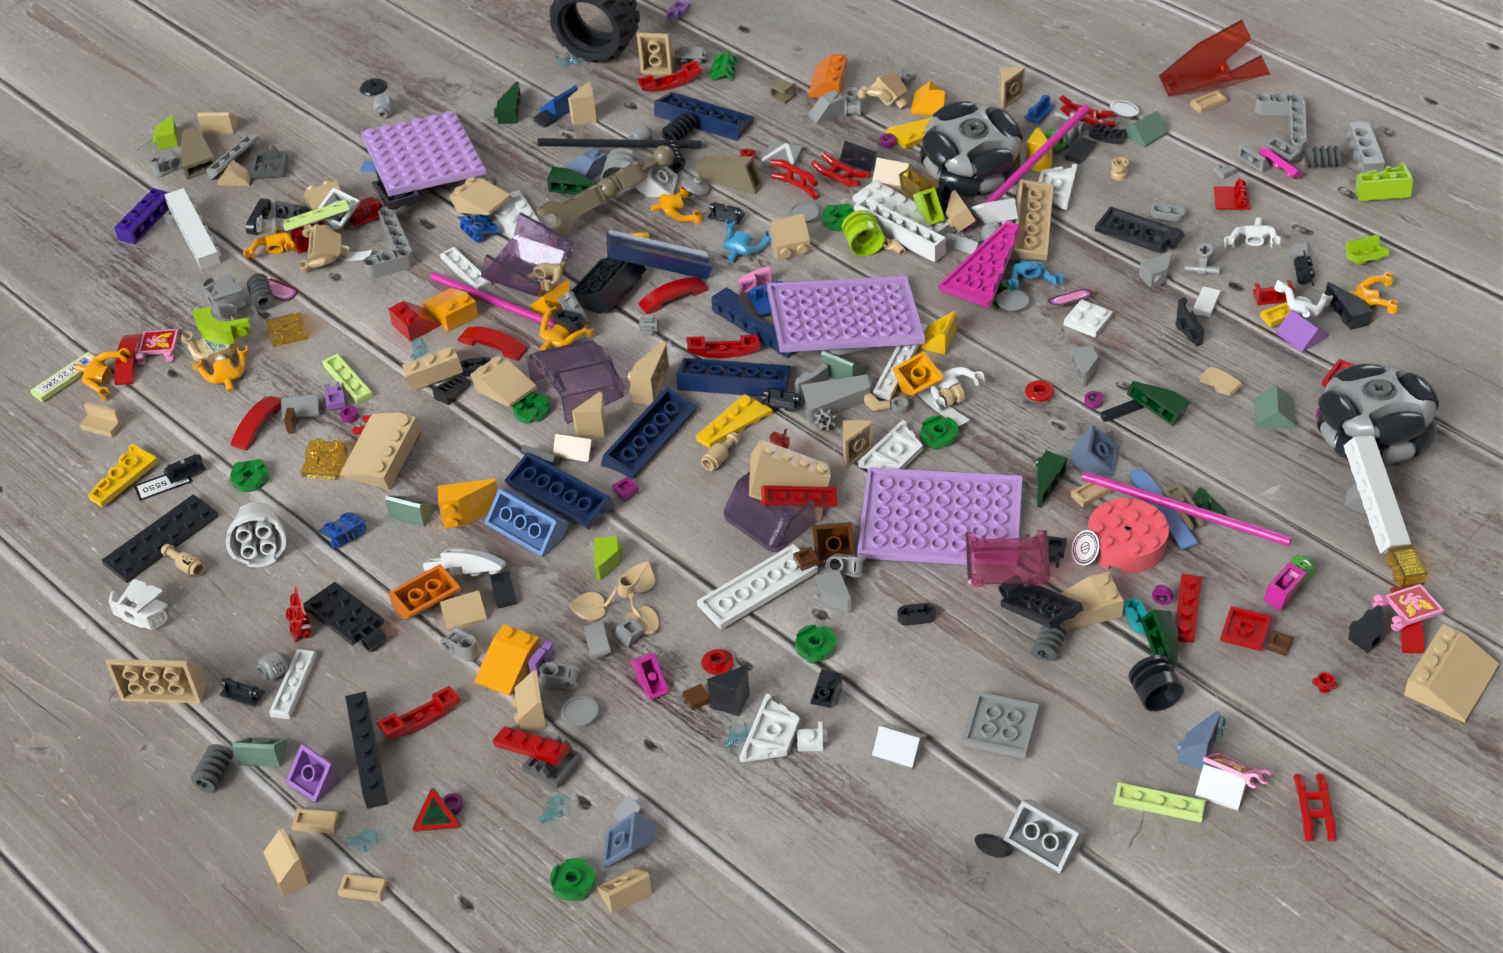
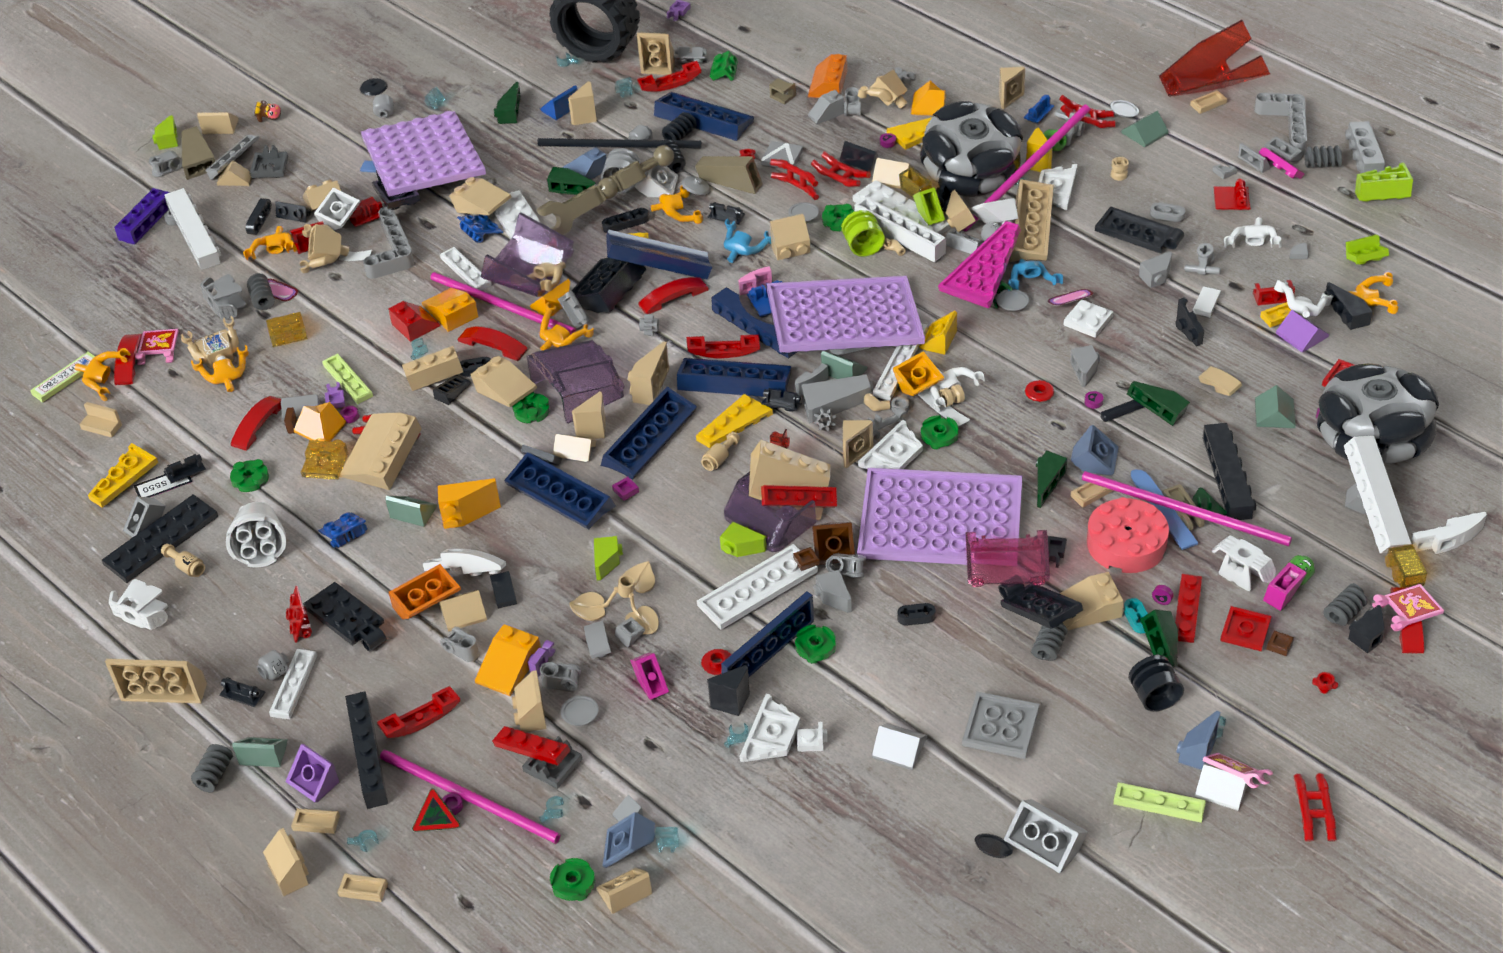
lime arch [193,306,252,344] -> none
light grey pin [256,217,309,233] -> none
yellowish green tile [283,199,350,231] -> none
medium blue slope [484,488,569,557] -> none
black tile [533,110,556,128] -> none
black beam [554,310,585,331] -> none
reddish brown tile [682,684,710,710] -> none
black slope [811,669,842,708] -> none
black tile [1065,137,1096,164] -> none
white sticker [1072,530,1099,566] -> none
black slope [1088,123,1127,144] -> none
black hinge [1294,250,1316,286] -> none
tan slope [1404,624,1499,723] -> none
none -> light grey slope [123,496,166,537]
none -> animal [255,100,281,123]
none -> light orange slope [294,402,346,447]
none -> dark pink piece [380,749,561,844]
none -> clear light blue tile [424,87,446,110]
none -> black beam [602,208,649,233]
none -> clear light blue tile [615,77,633,98]
none -> clear light blue tile [655,827,679,853]
none -> lime slope [720,522,767,557]
none -> dark blue arch [721,591,814,677]
none -> light grey bar [867,408,907,439]
none -> black brick [1202,423,1256,520]
none -> white piece [1212,535,1276,591]
none -> dark grey piece [1323,583,1368,626]
none -> white slope [1410,512,1487,554]

